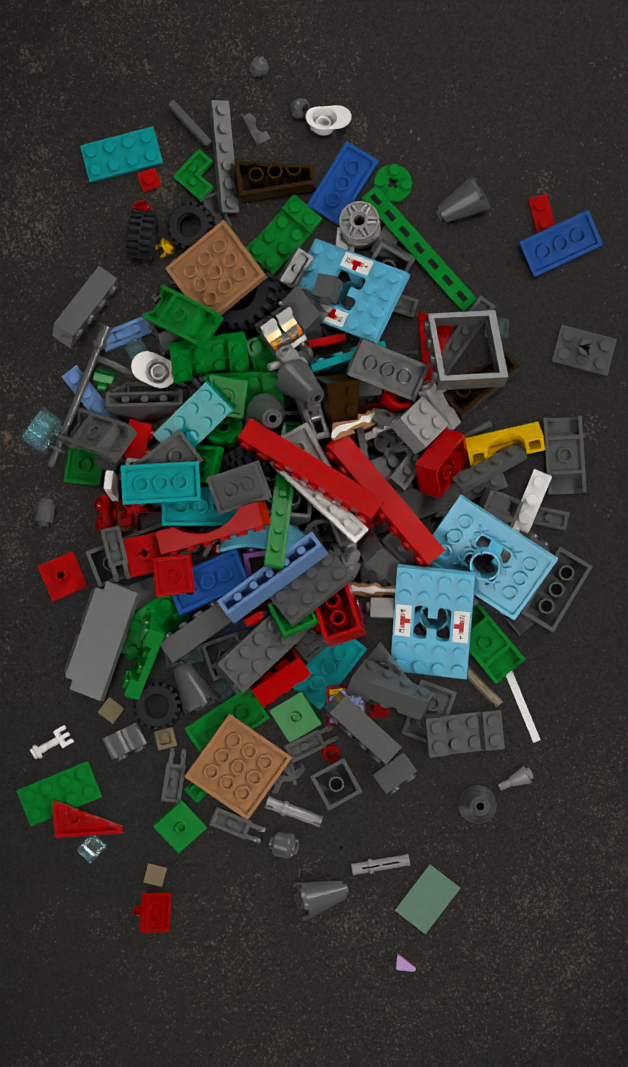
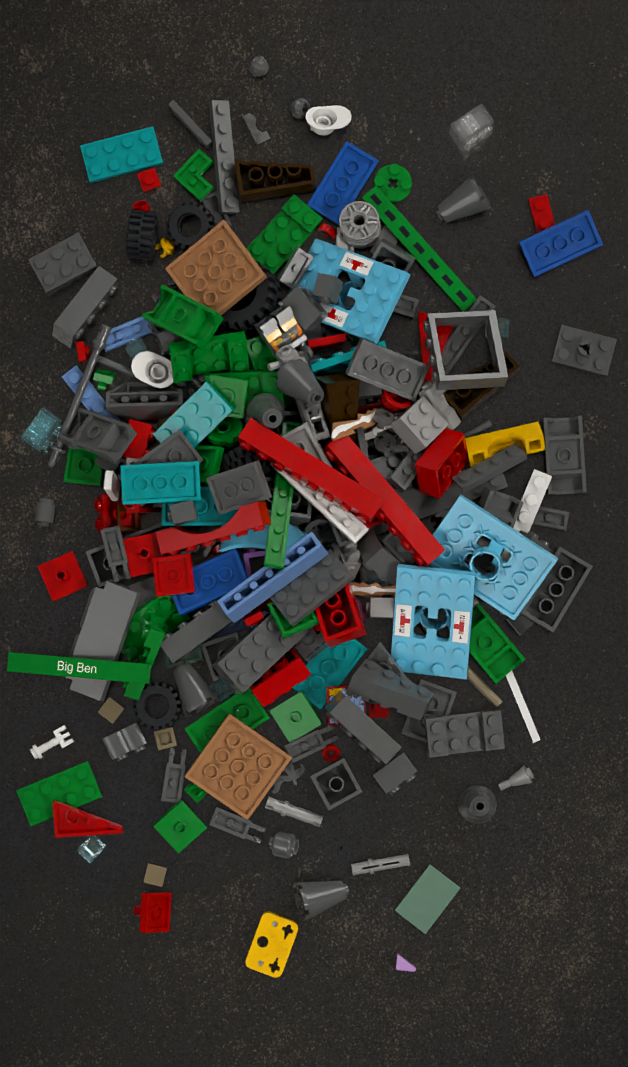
none -> green tile [7,652,151,684]
none -> dark grey brick [28,232,98,296]
none -> red plate [76,341,90,363]
none -> dark grey brick [168,500,199,526]
none -> yellow axle [246,911,298,978]
none -> red tile [317,223,337,240]
none -> clear brick [449,103,495,152]

